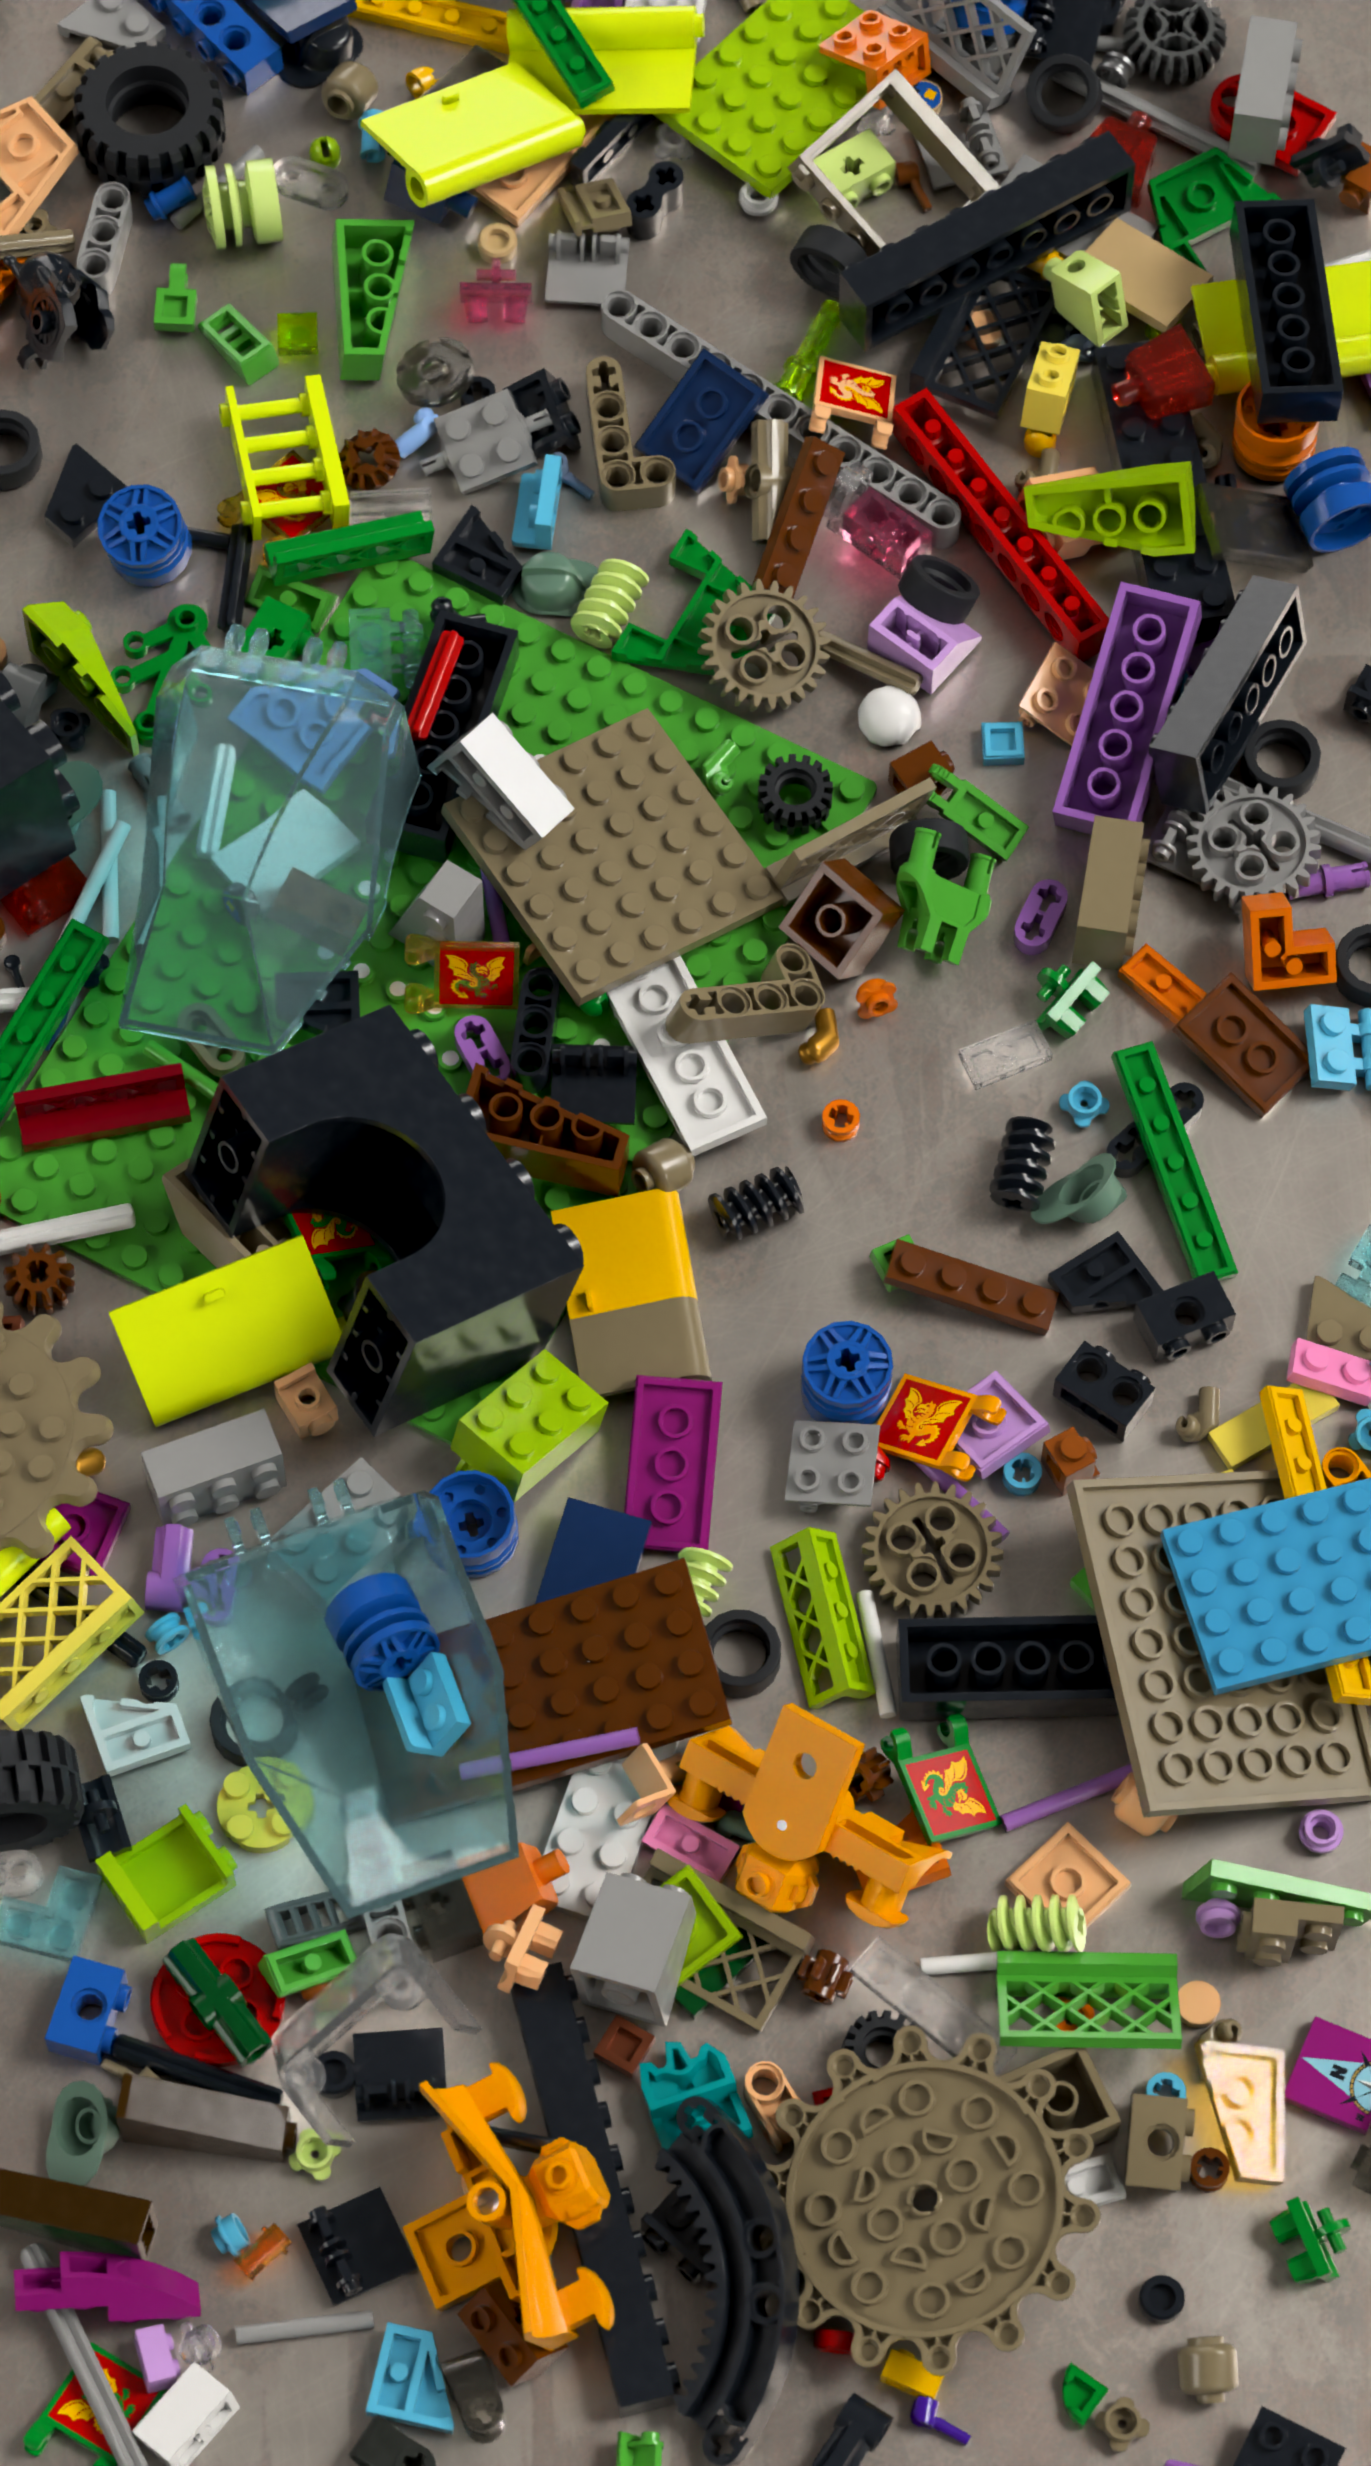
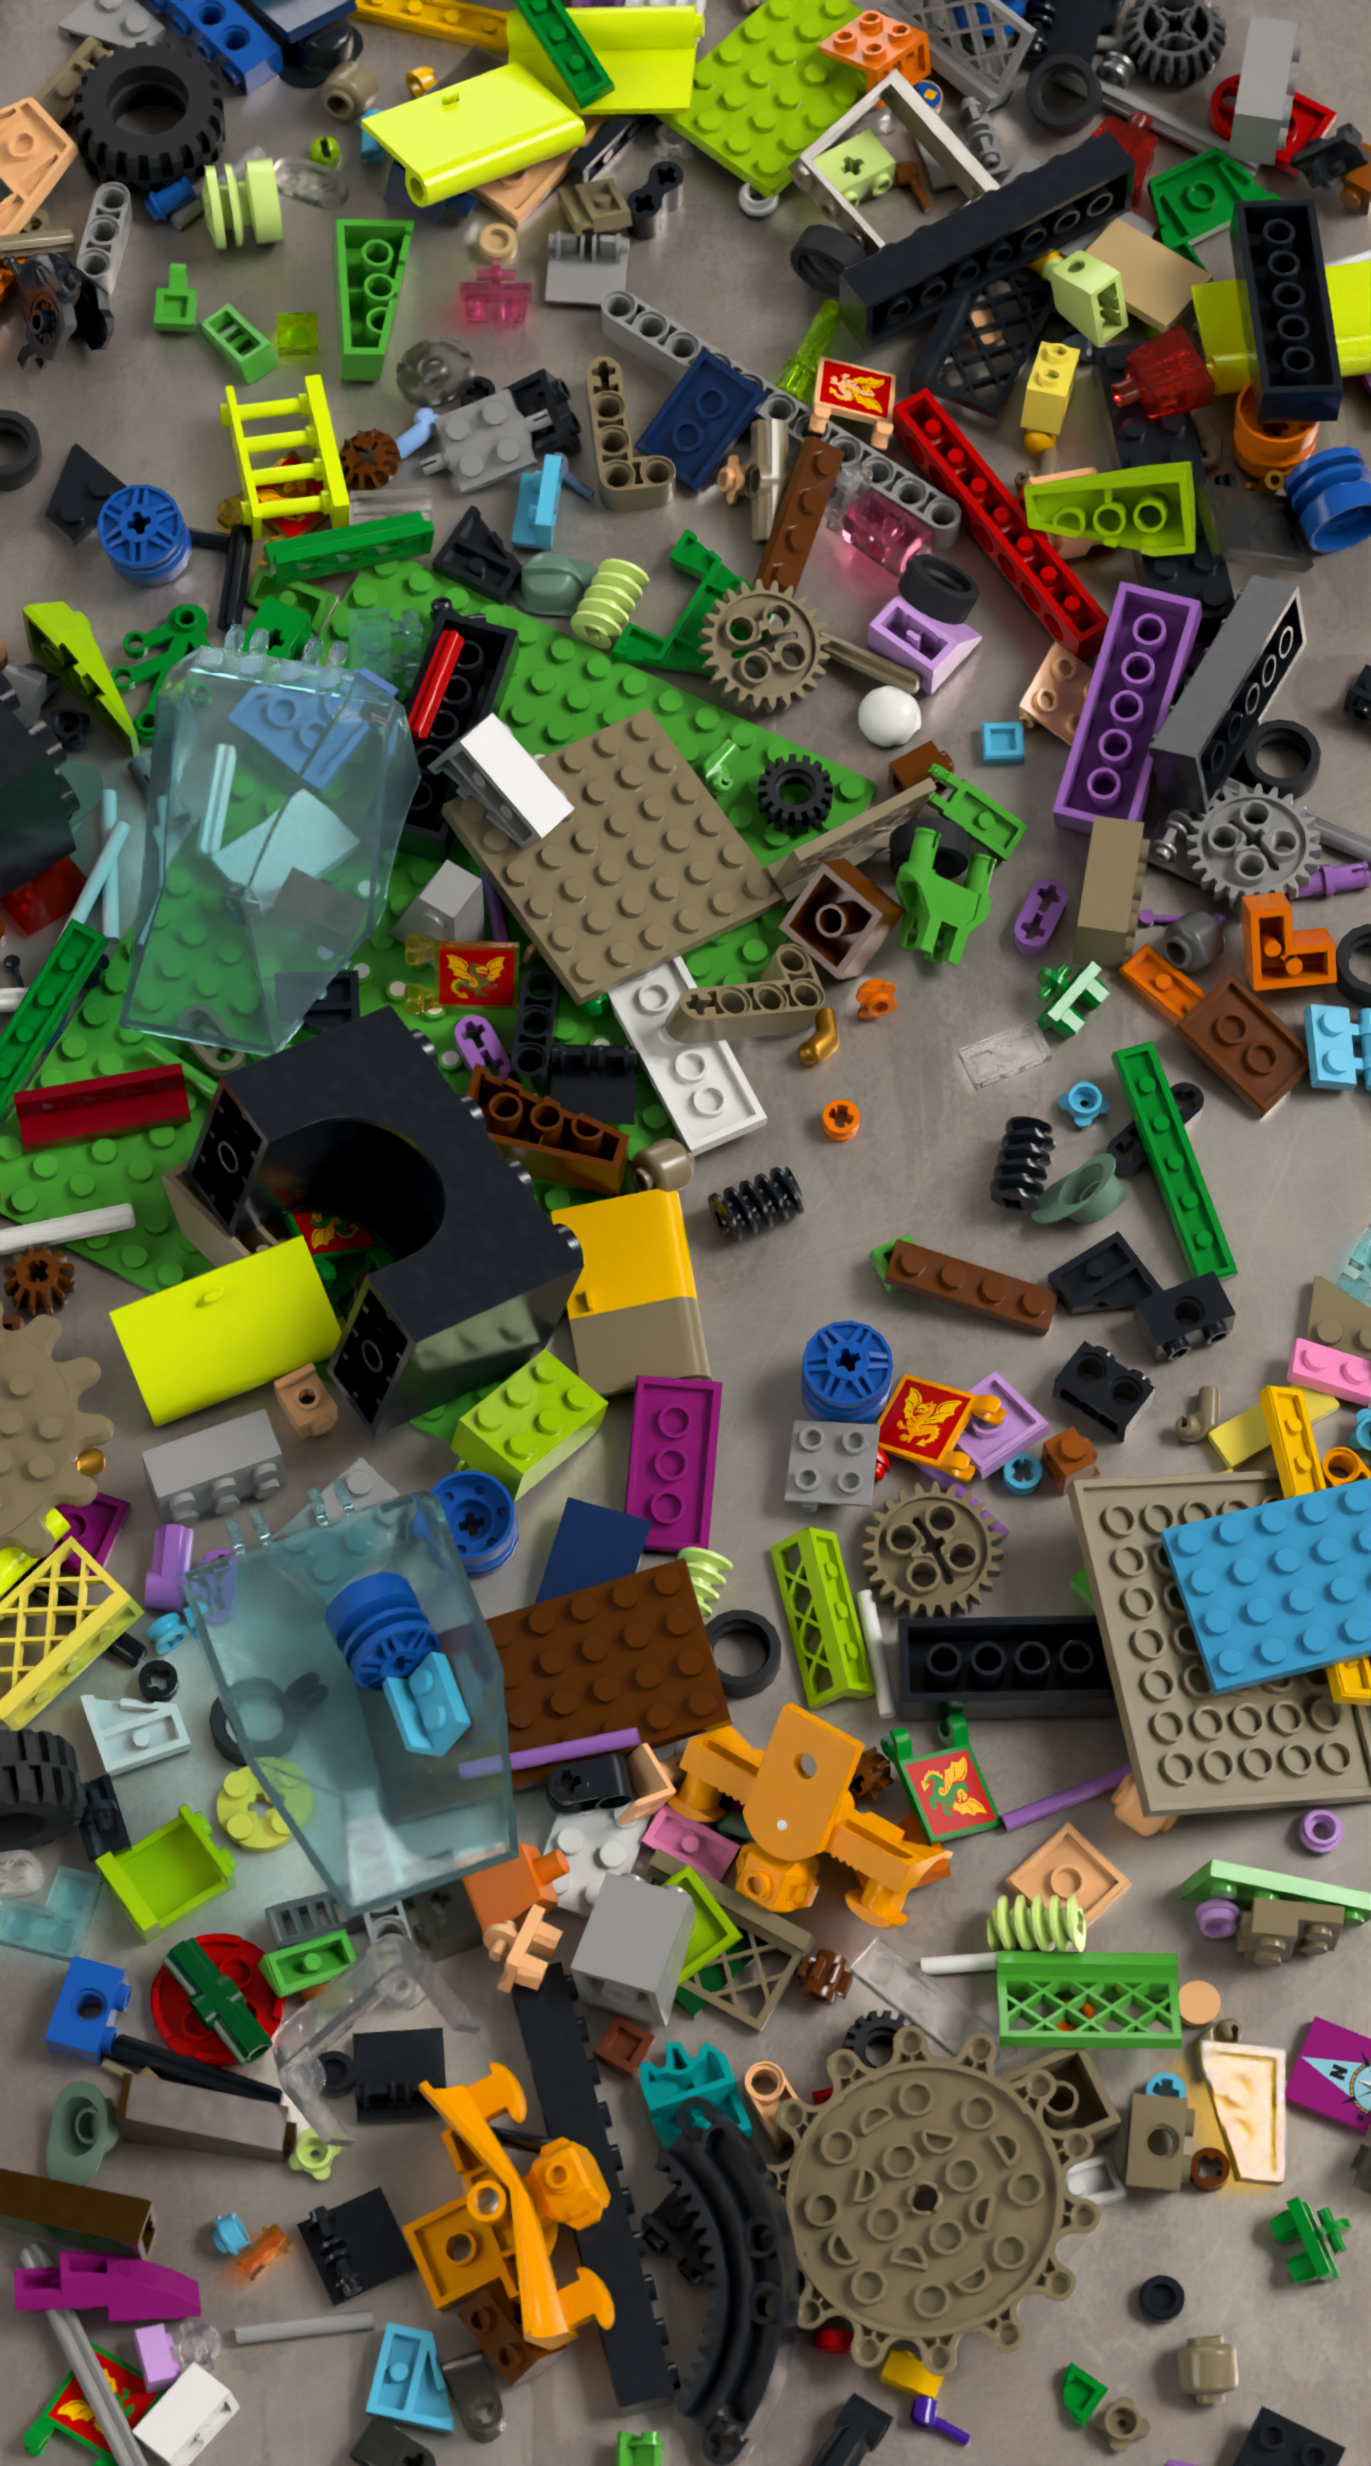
none -> black piece [547,1753,635,1815]
none -> medium lavender hinge [1139,909,1226,928]
none -> dark grey head [1163,910,1225,972]
none -> pearl gold arm [1243,470,1285,507]

